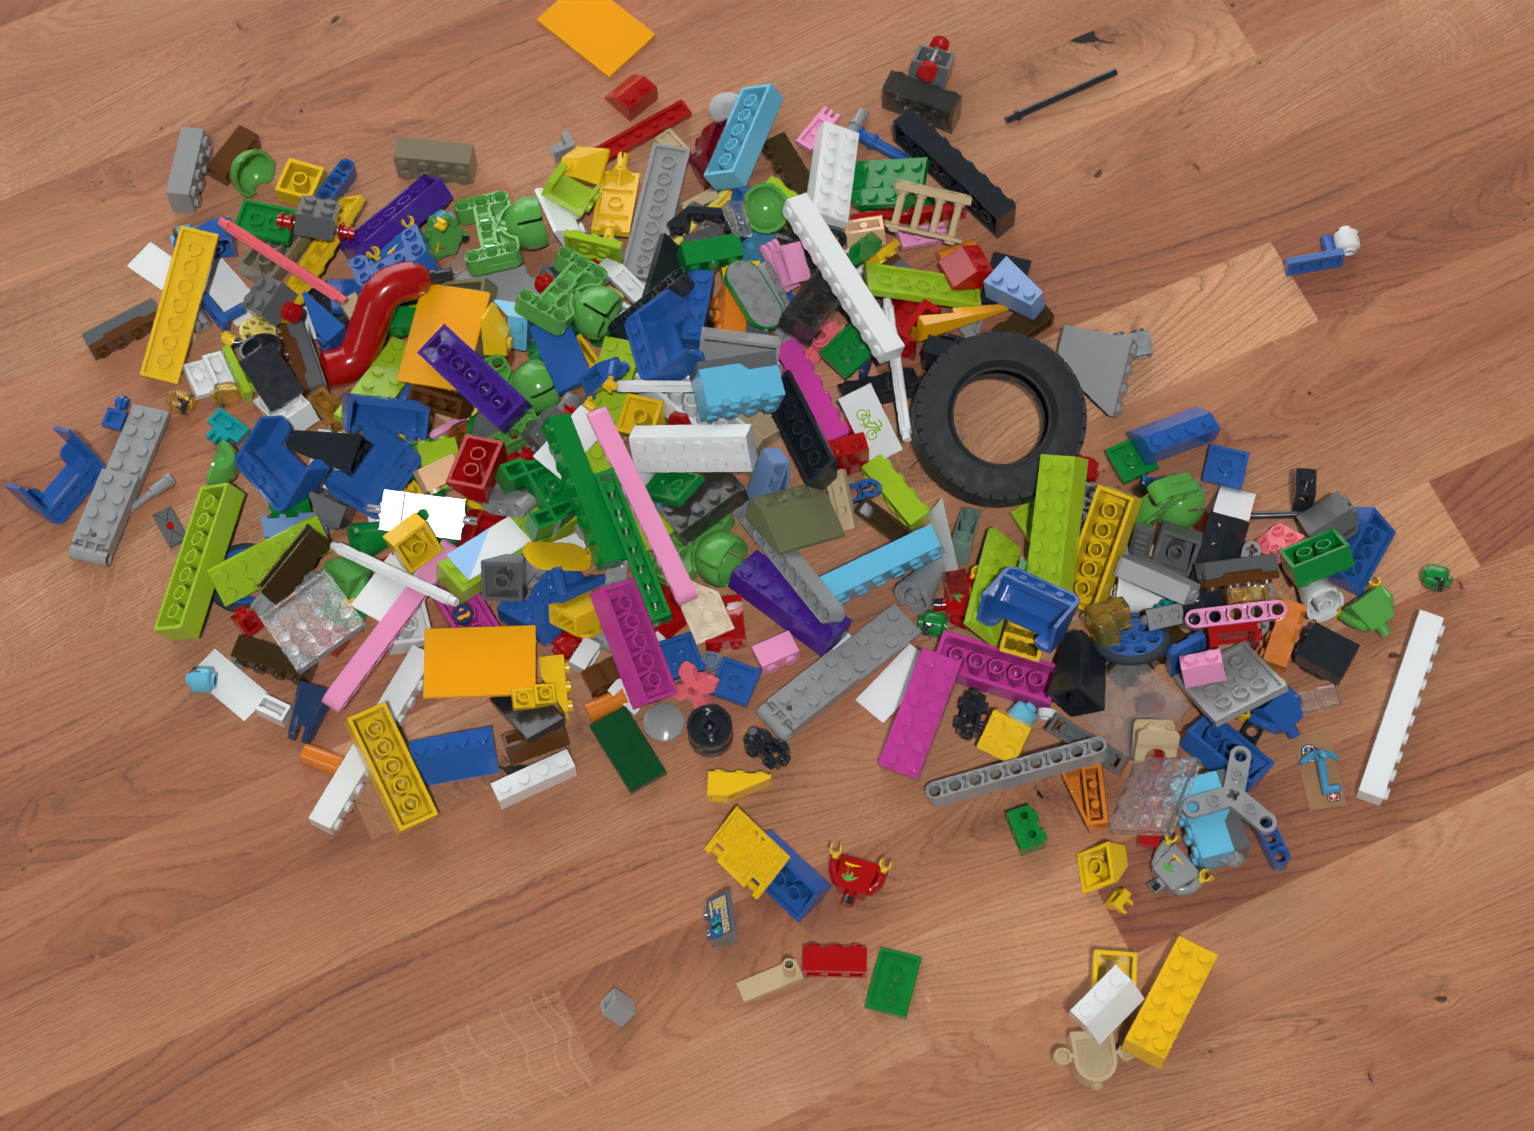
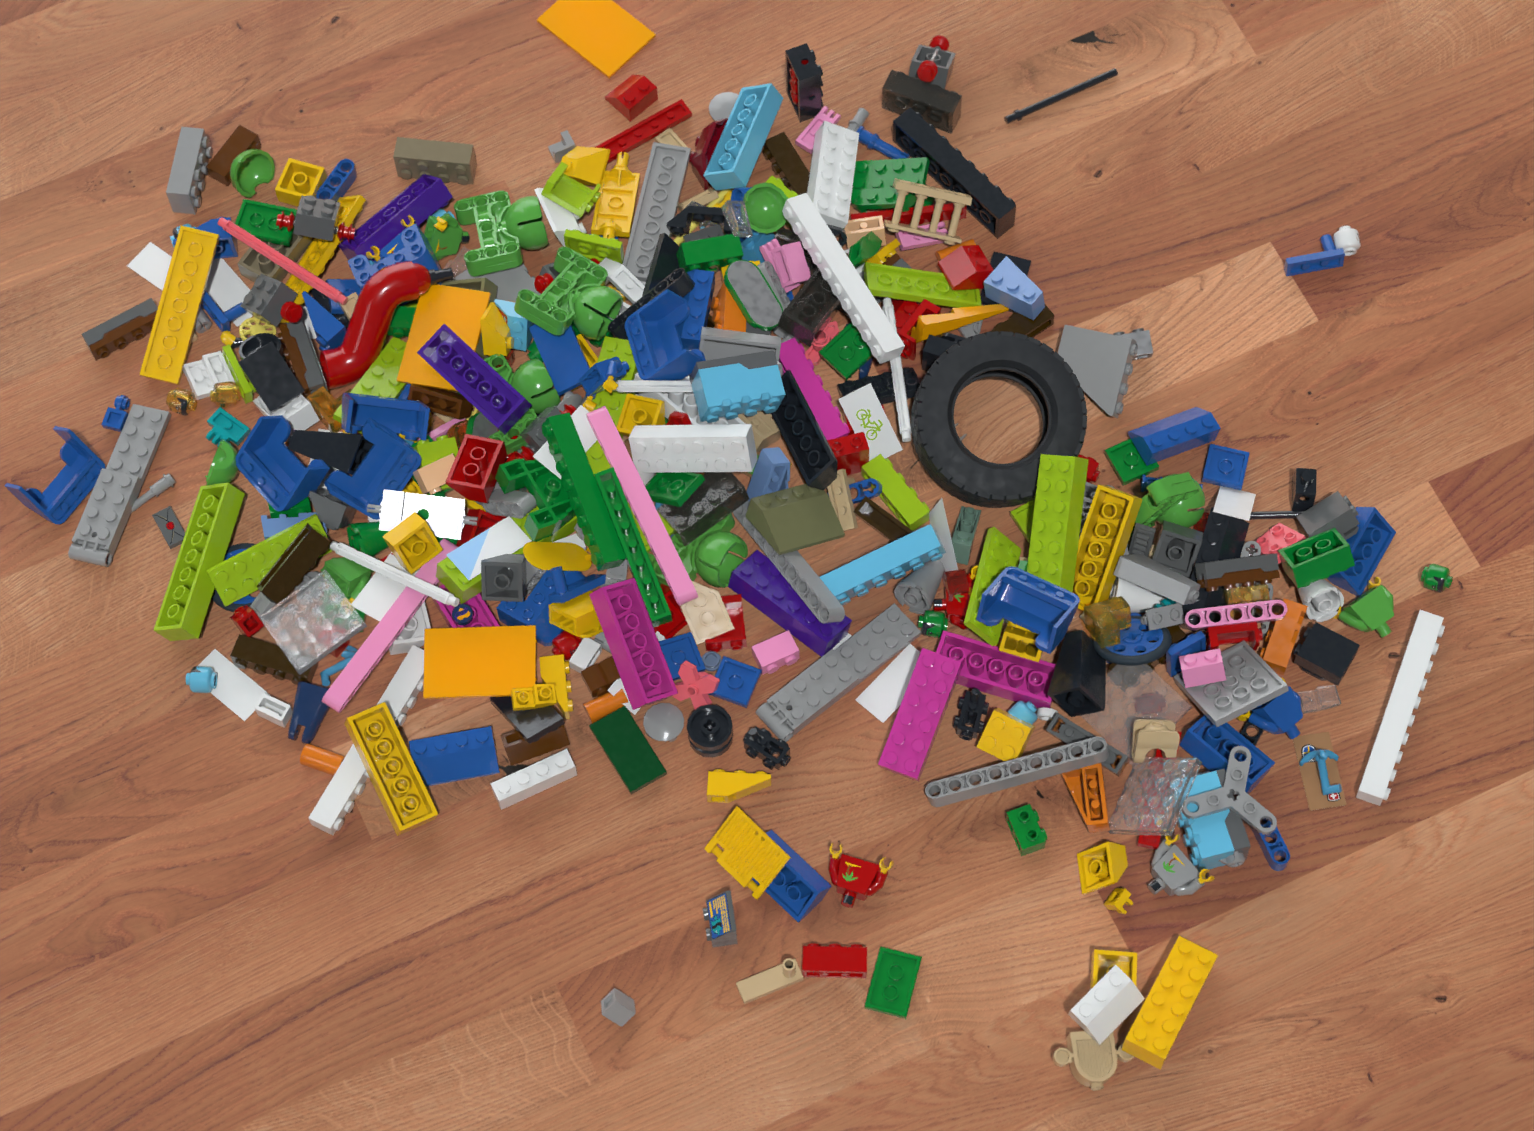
none -> dark azure piece [320,645,358,686]
none -> black brick [785,43,823,122]

